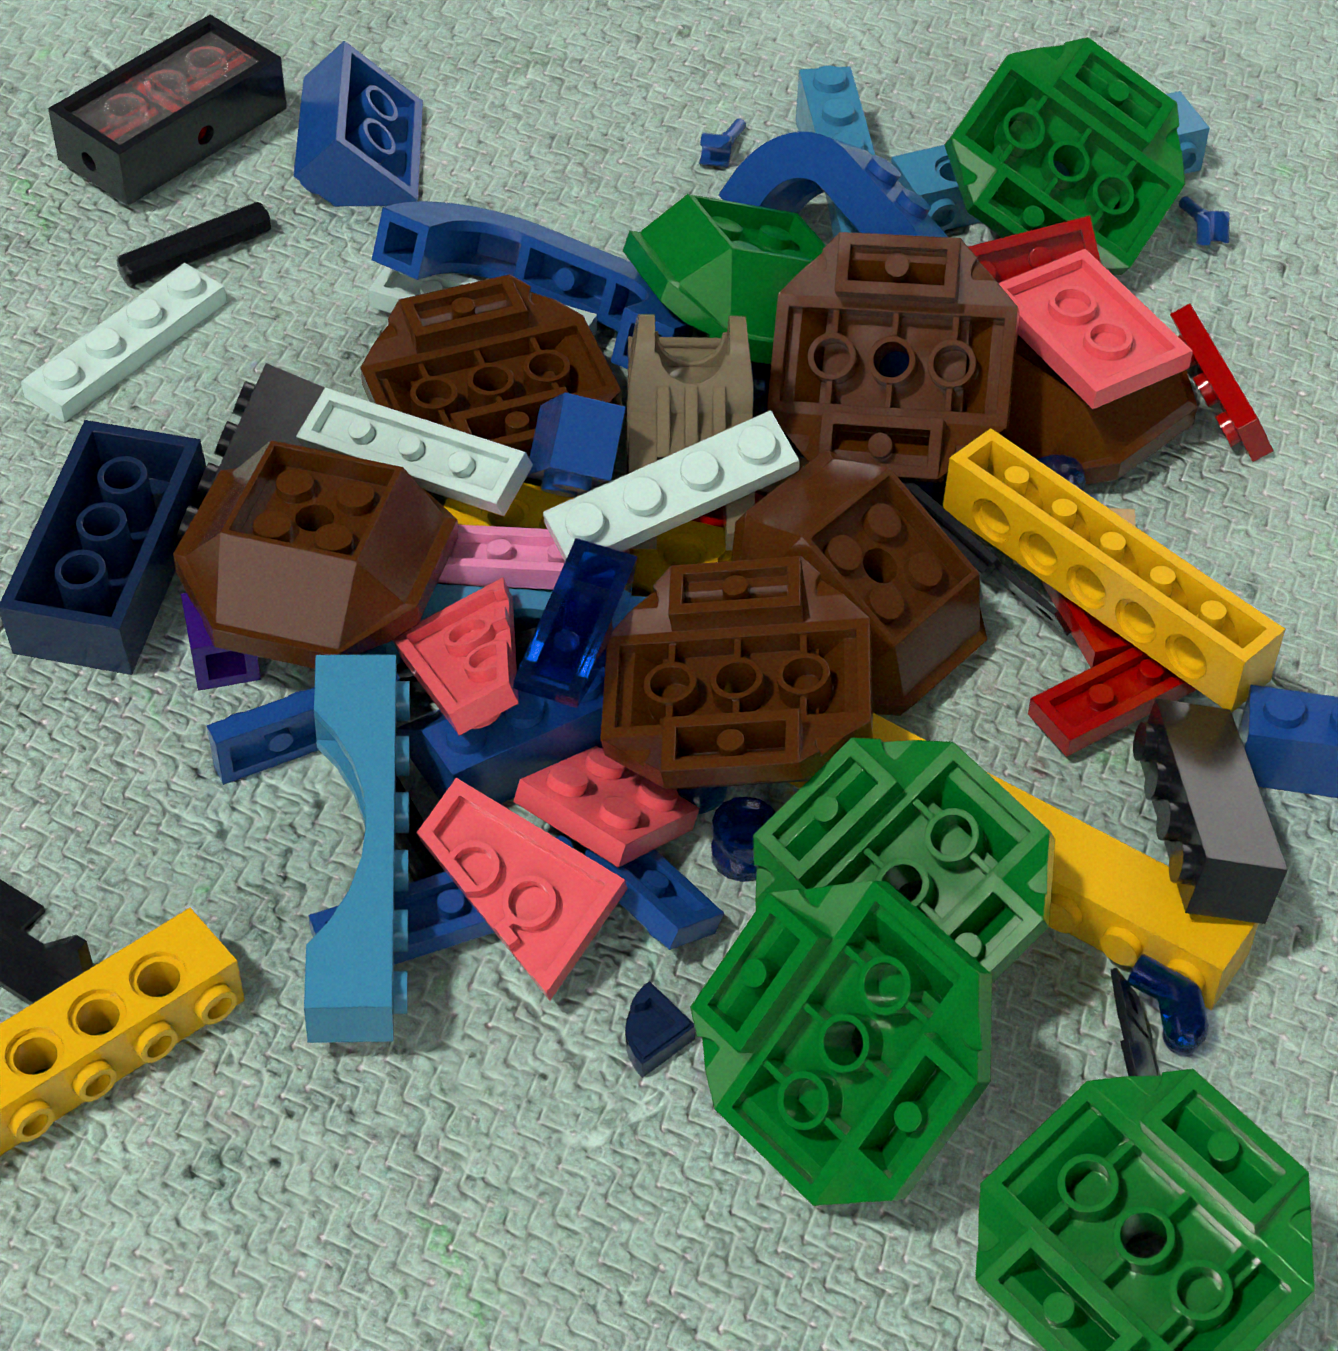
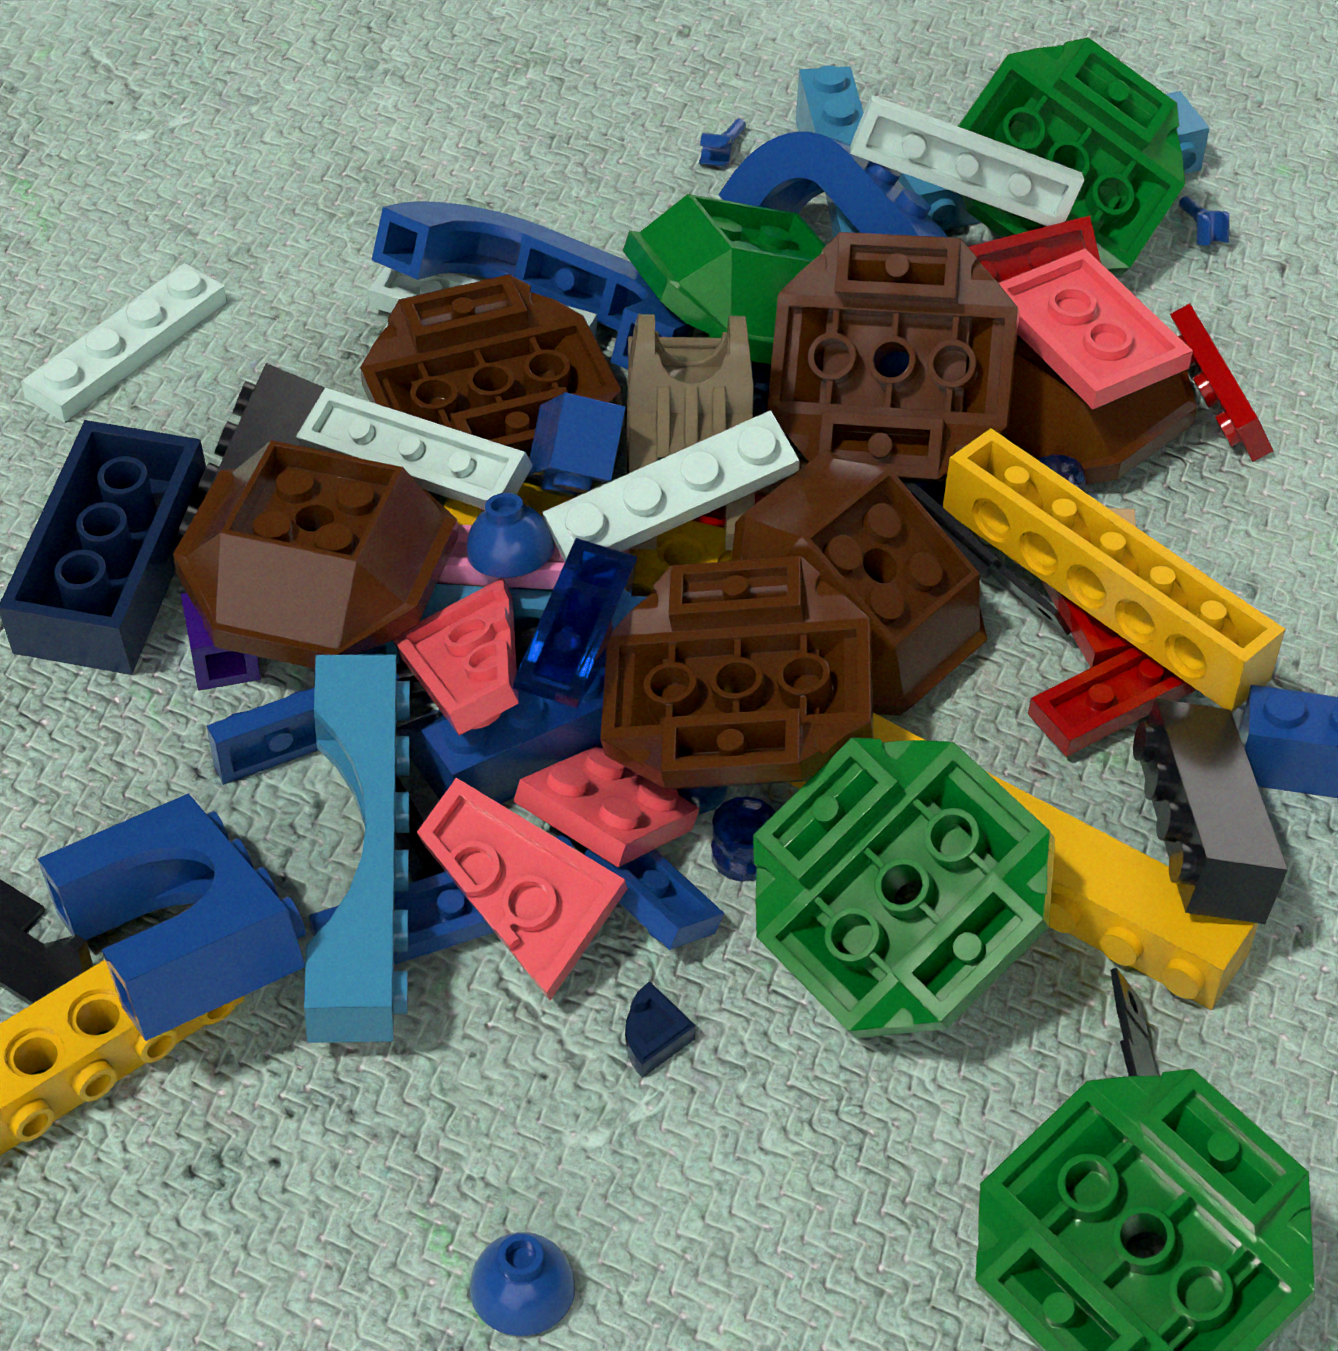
black brick [48,14,287,206] -> none
black axle [116,202,272,286] -> none
blue slope [293,41,423,206] -> none
green piece [690,880,992,1206] -> none
clear blue arm [1127,953,1209,1055] -> none
none -> blue arch [37,793,306,1041]
none -> blue brick [467,493,555,579]
none -> blue brick [470,1232,575,1336]
none -> light aqua plate [850,94,1084,226]

